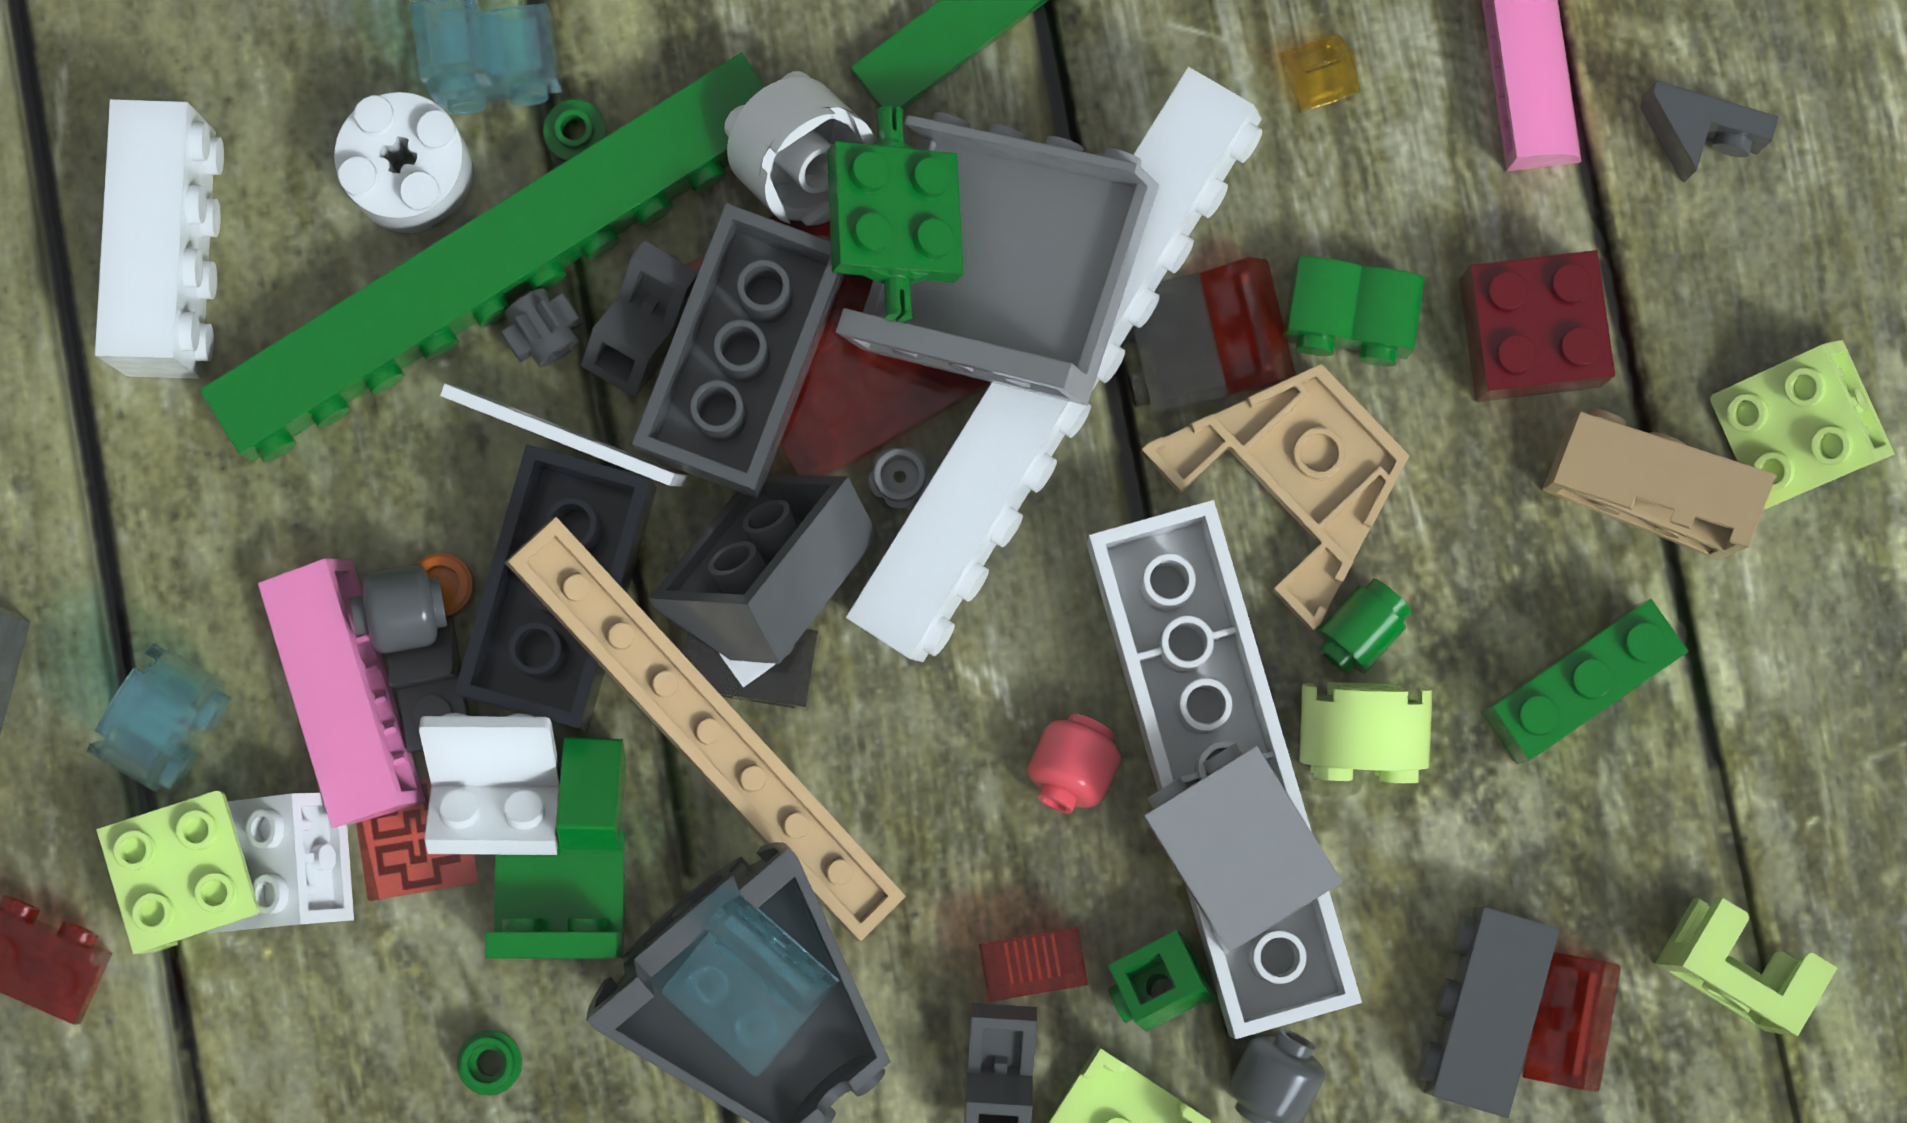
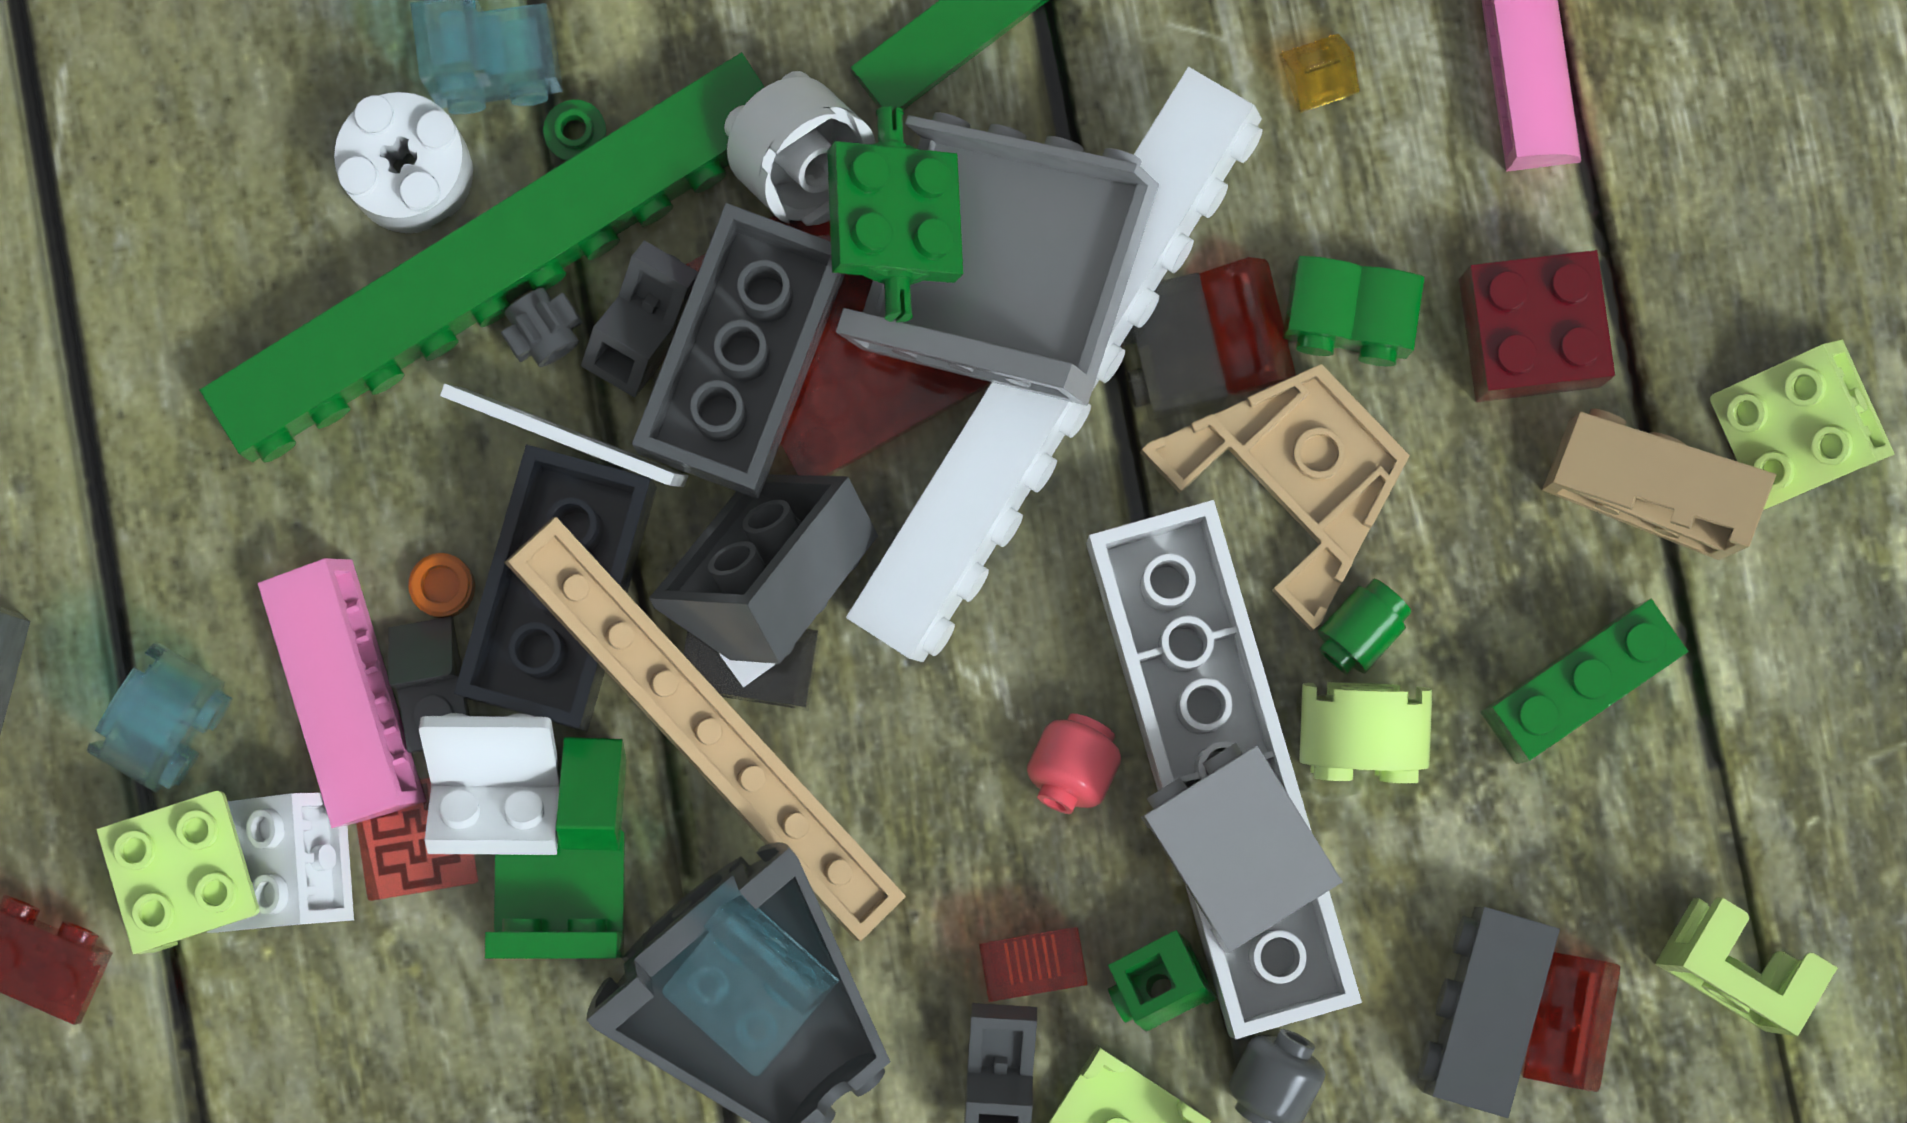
white brick [95,99,224,379] -> none
dark grey head [349,564,447,654] -> none
green plate [457,1030,523,1096] -> none
light grey plate [868,447,931,509] -> none
dark grey slope [1640,80,1779,182] -> none

